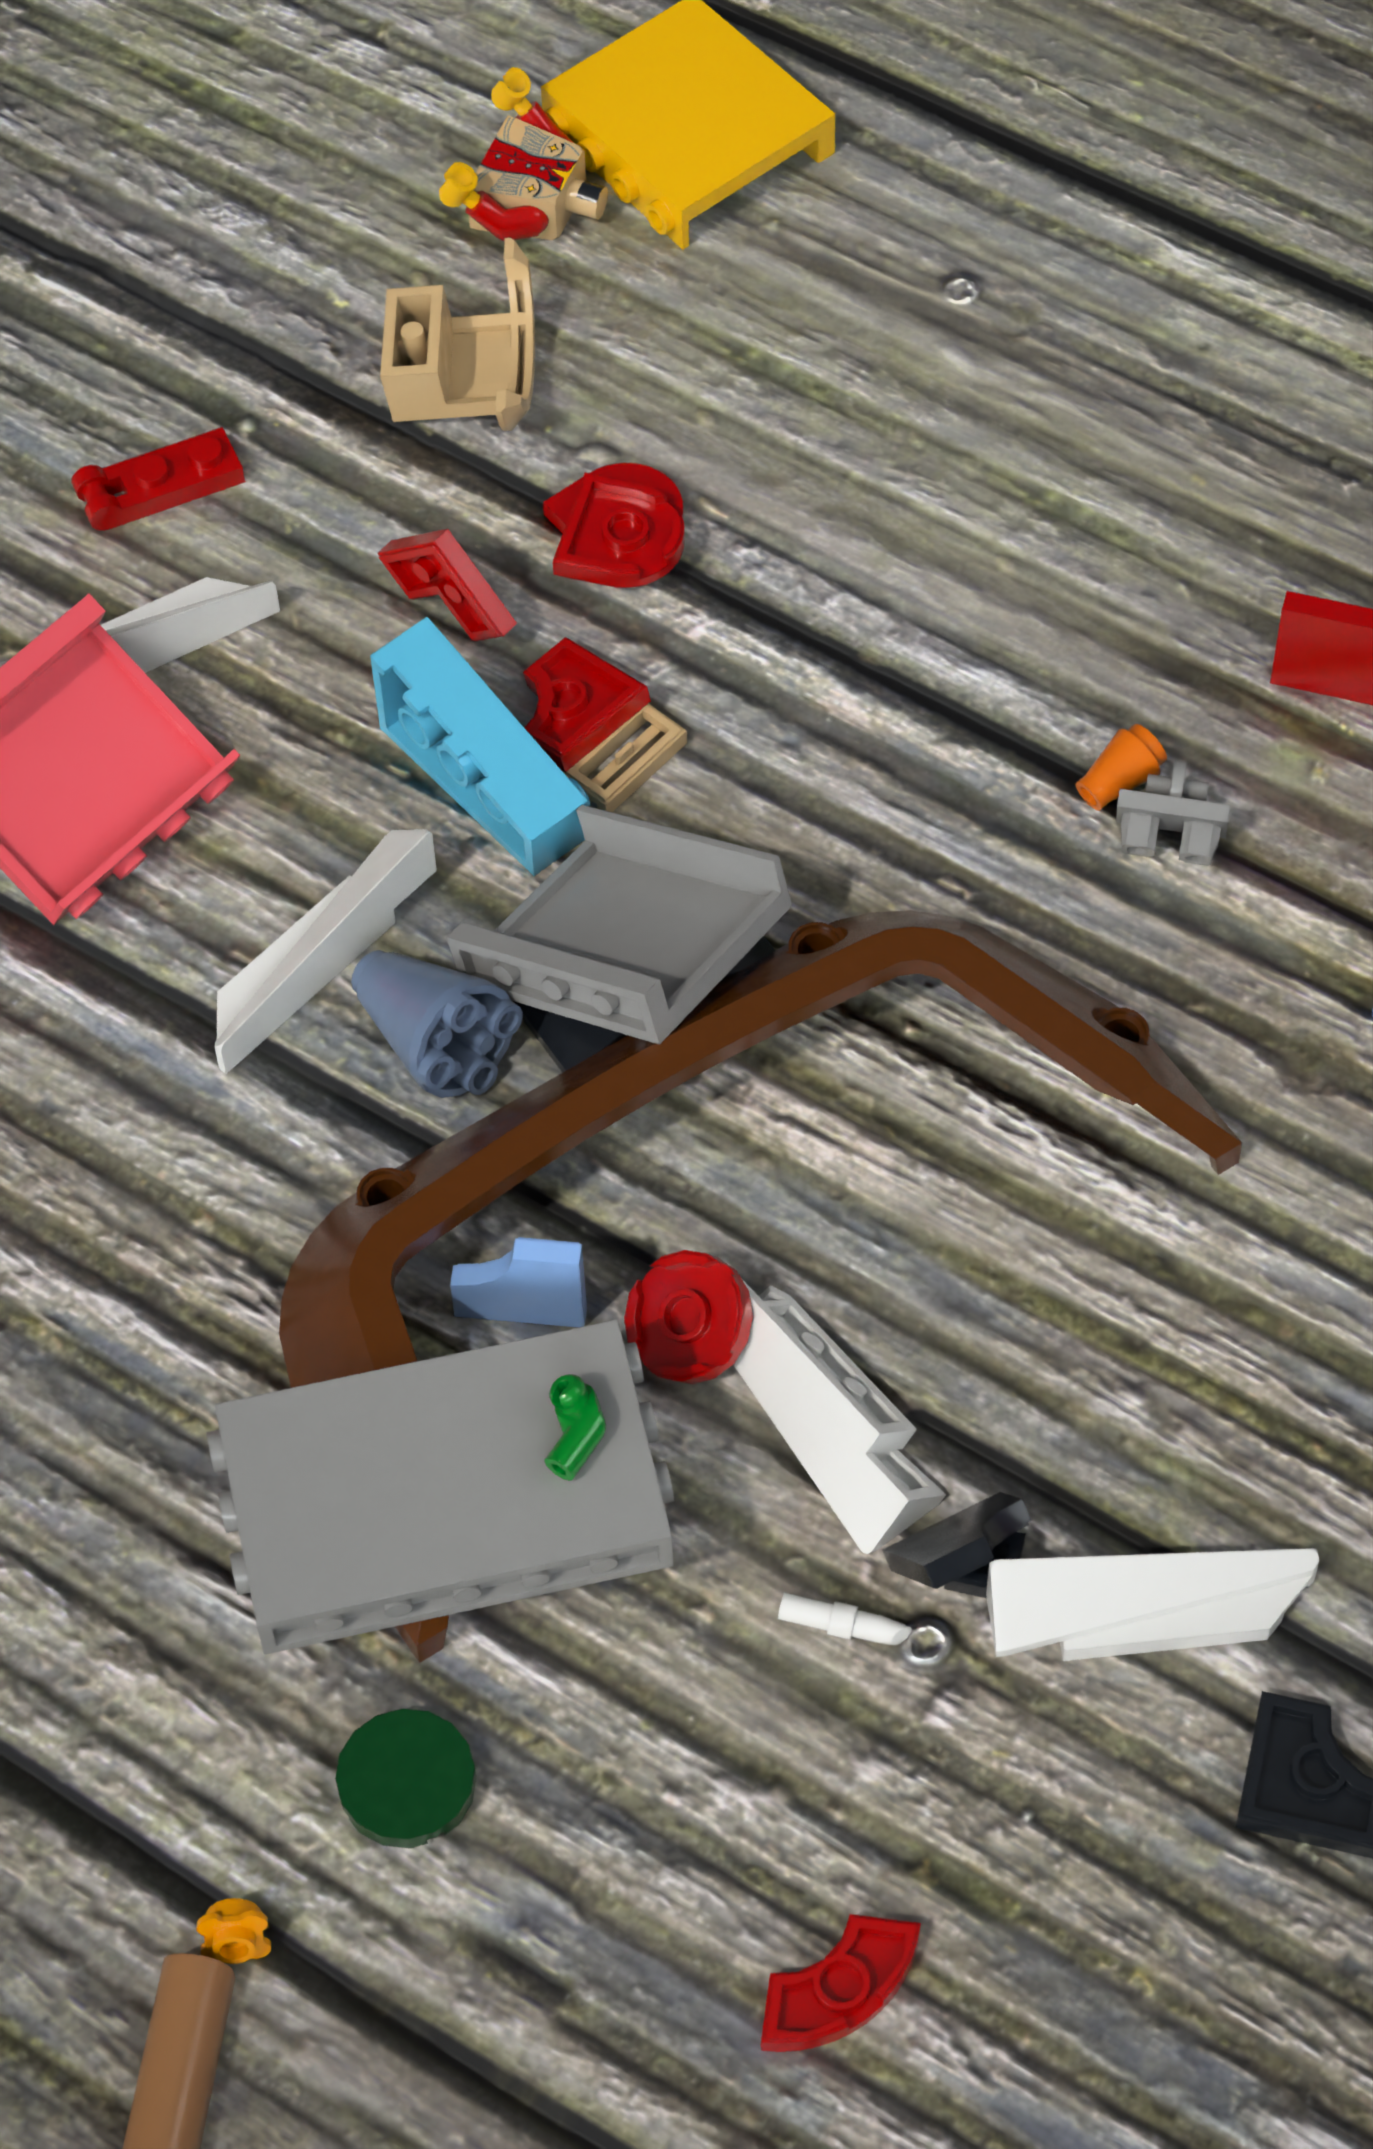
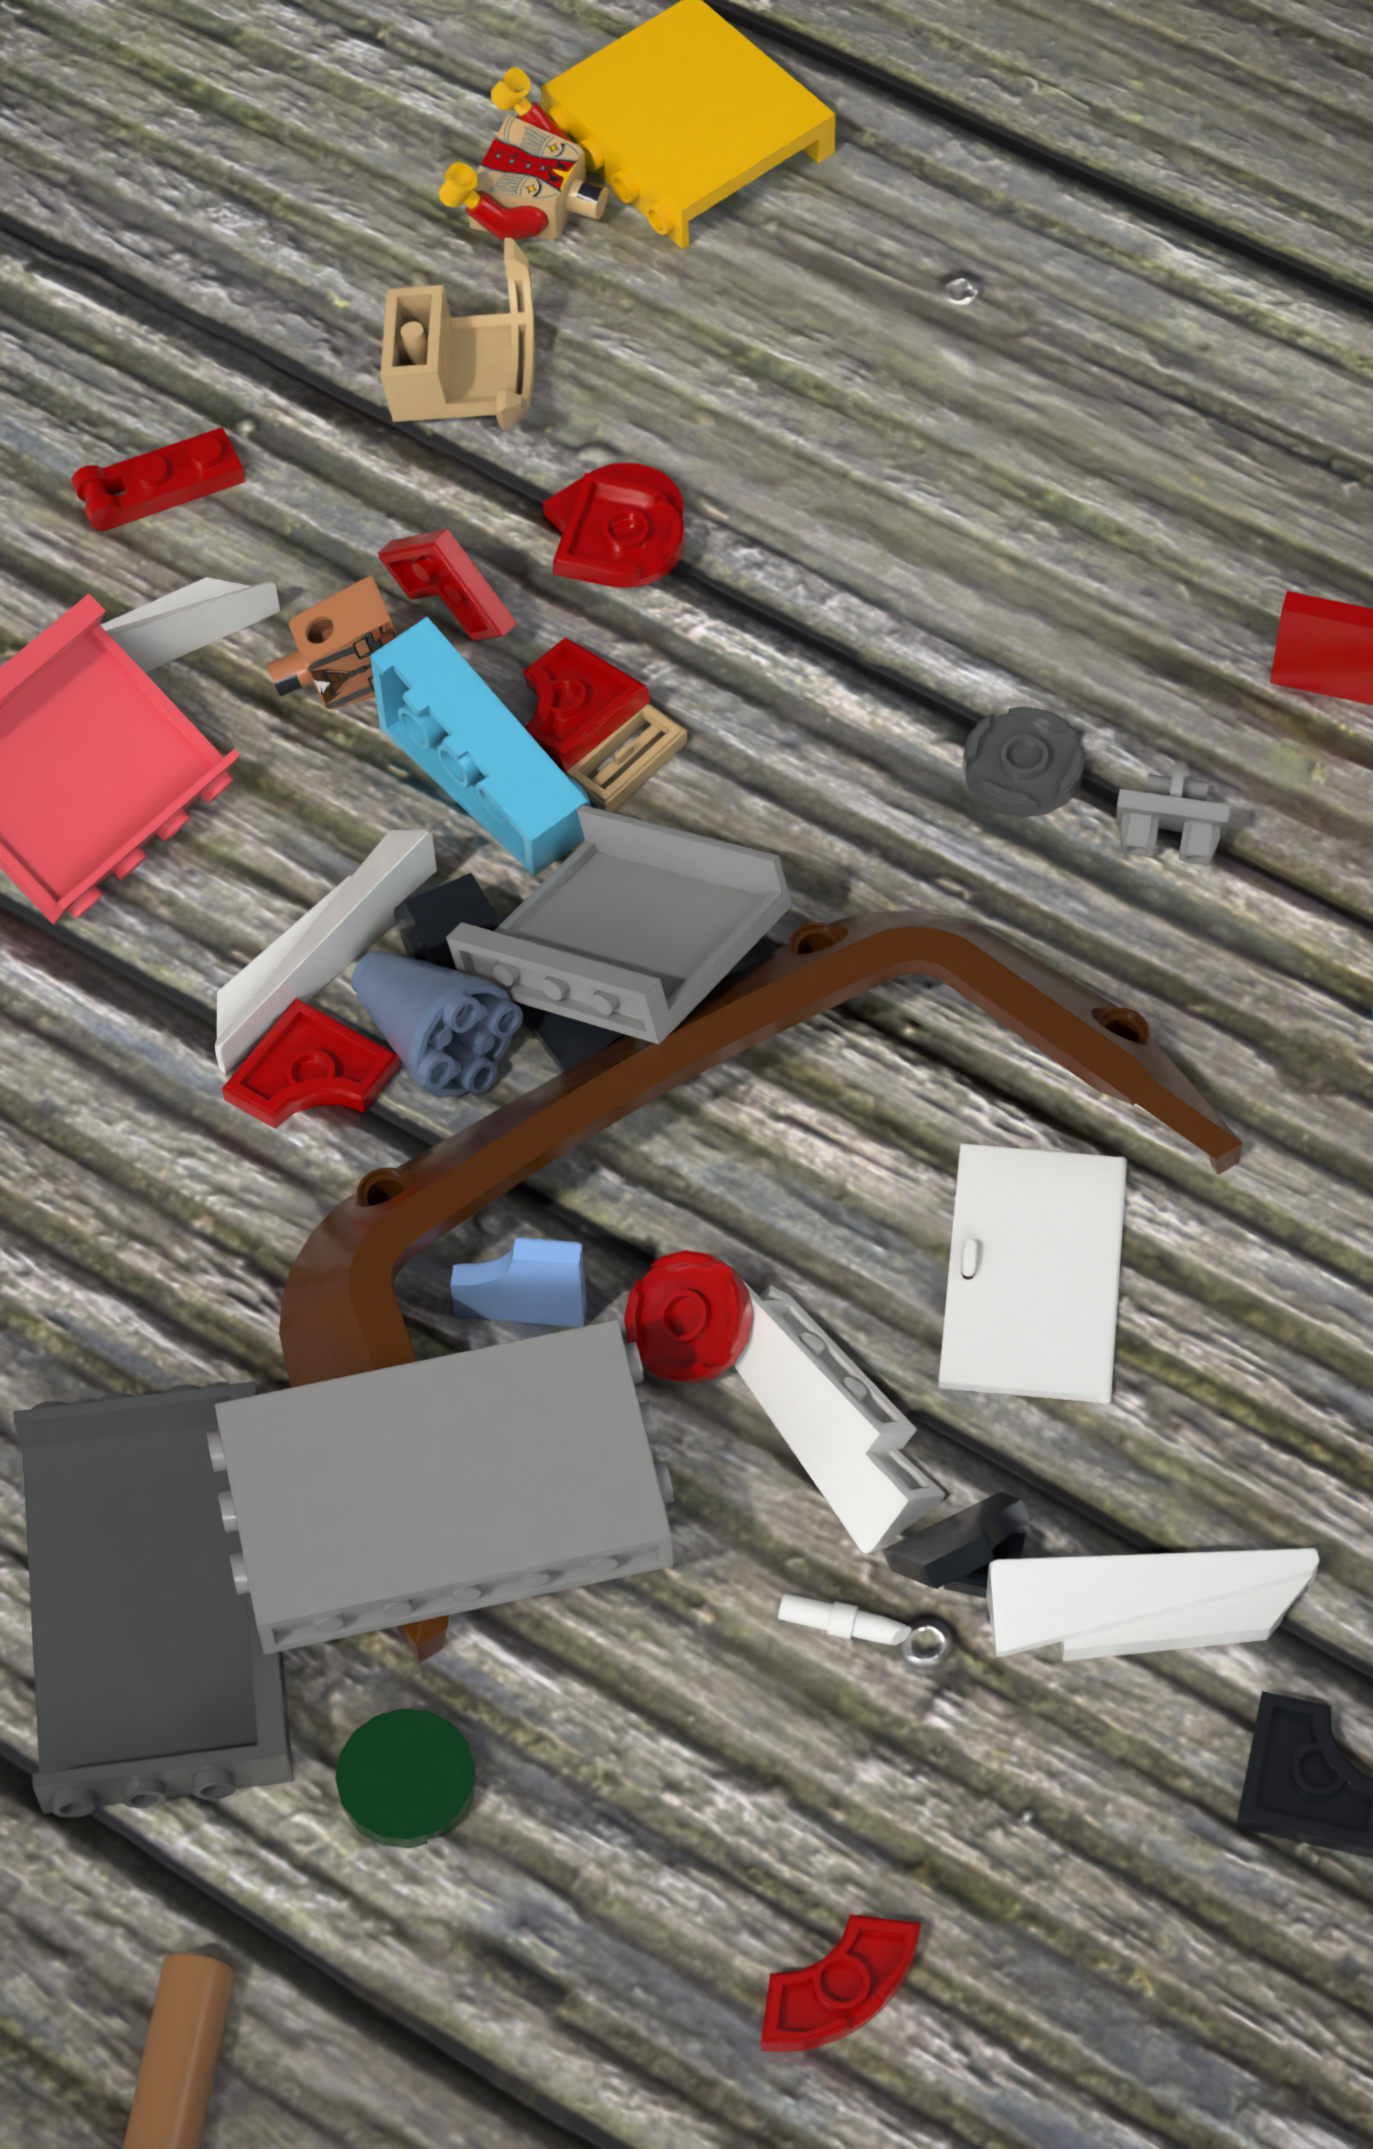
light orange plate [197,1898,271,1964] -> none
green arm [544,1374,606,1481] -> none
orange cone [1076,724,1167,811] -> none
none -> dark grey panel [13,1381,294,1818]
none -> red tile [222,998,401,1129]
none -> nougat torso [266,575,398,710]
none -> black brick [400,873,499,971]
none -> white container [938,1143,1127,1404]
none -> dark grey tile [963,706,1085,818]

